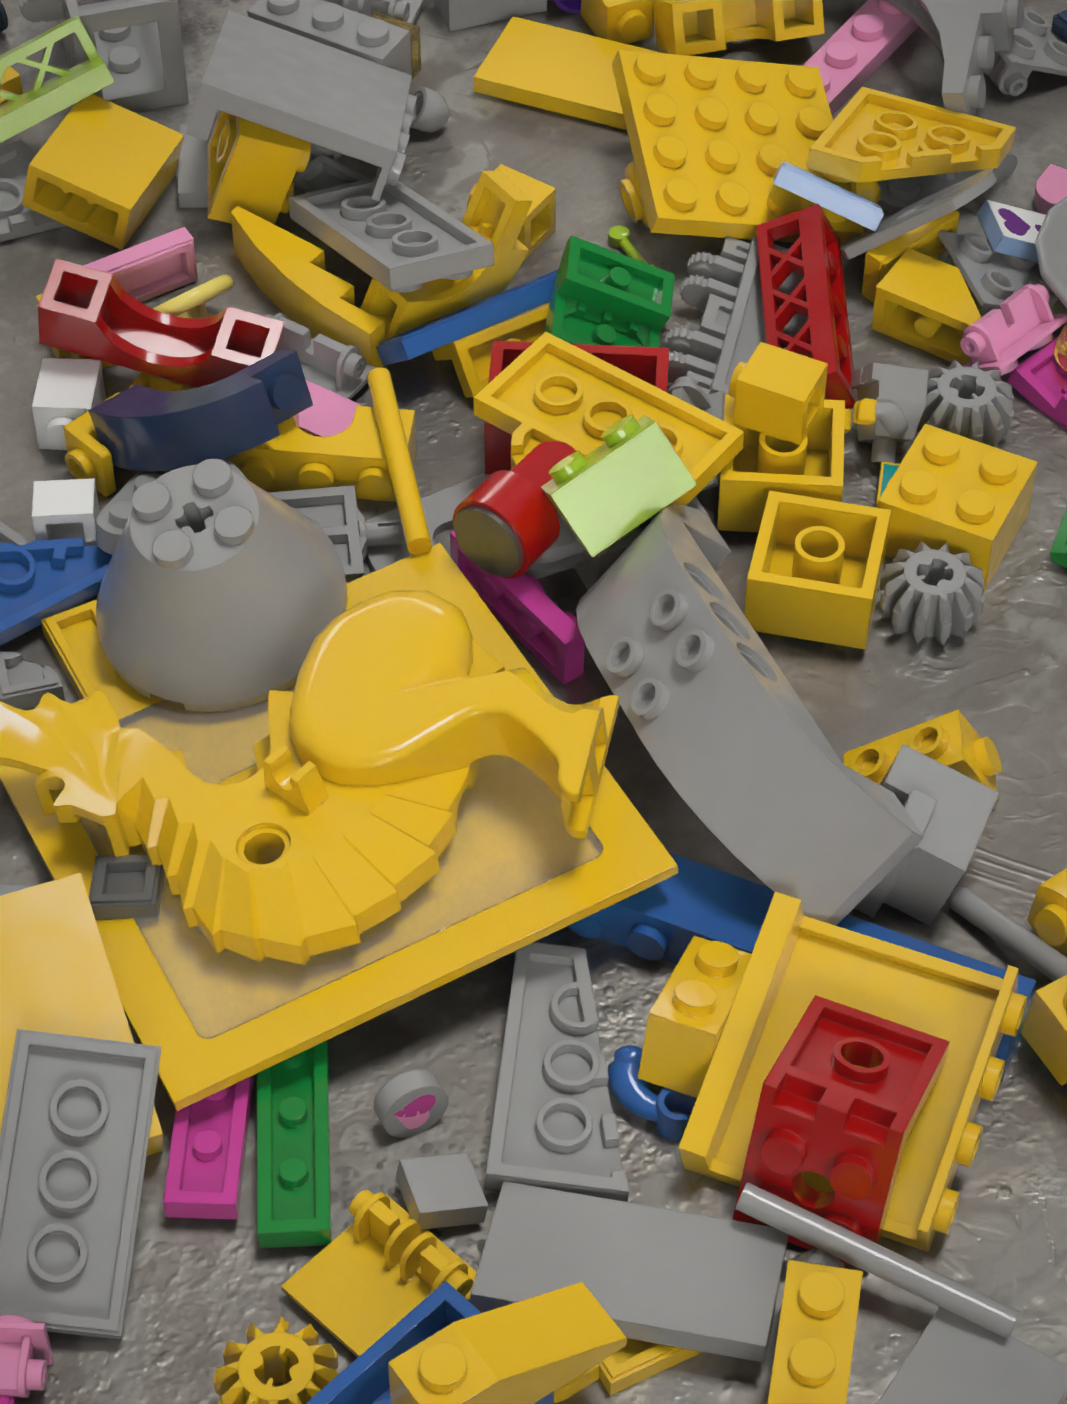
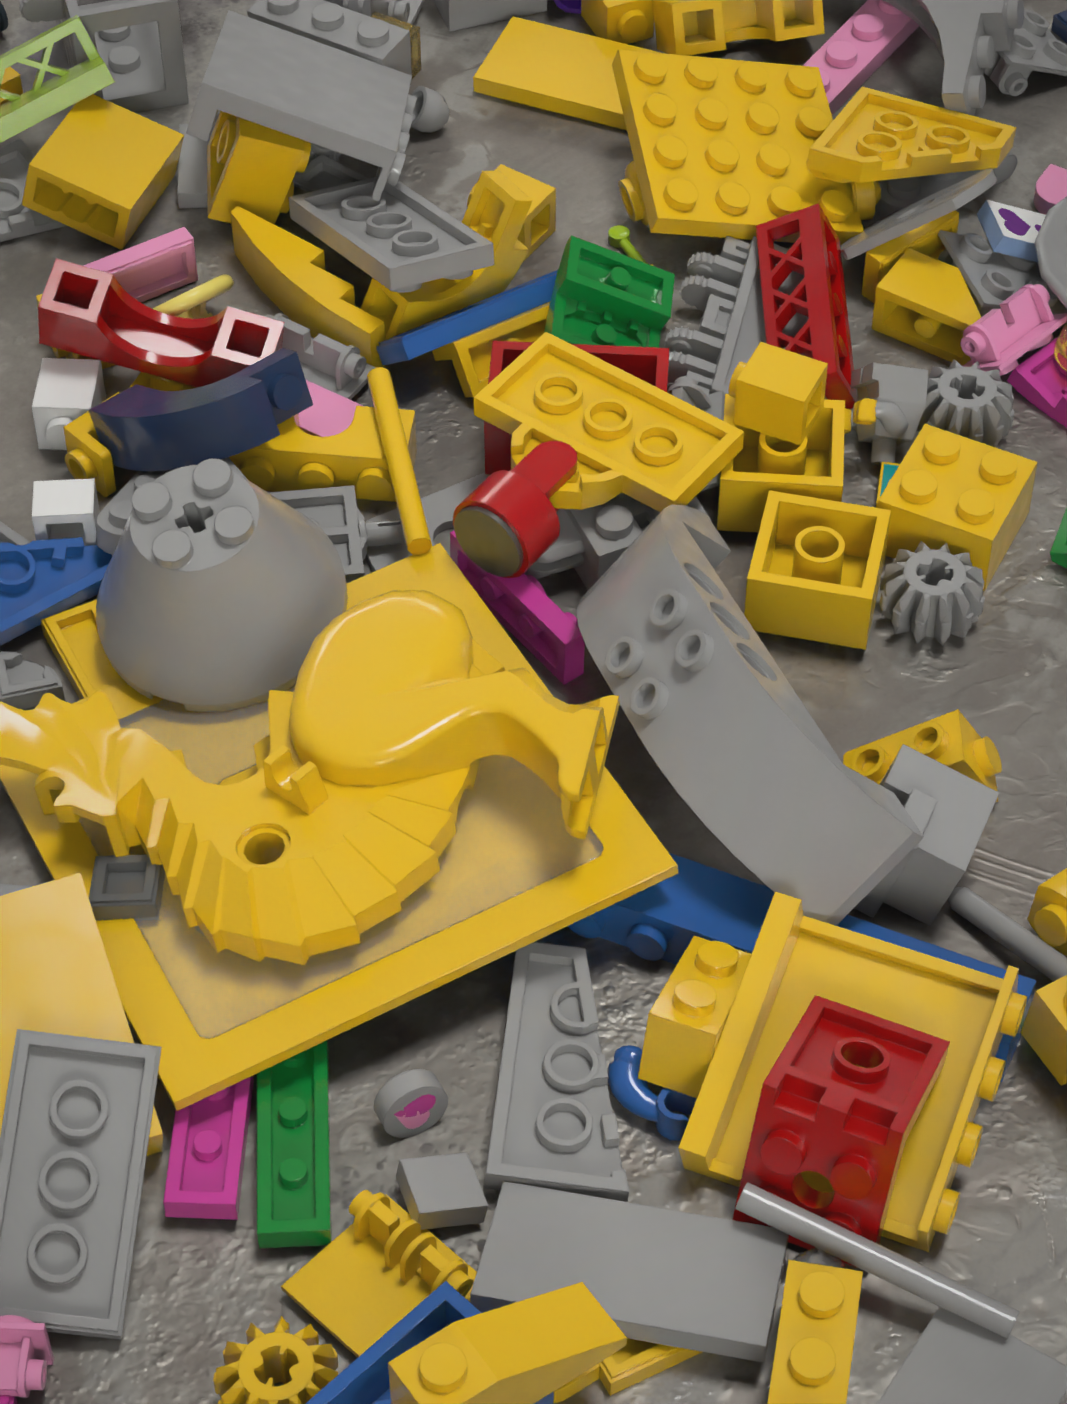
lime brick [541,415,697,558] -> none
light blue tile [772,161,884,232] -> none

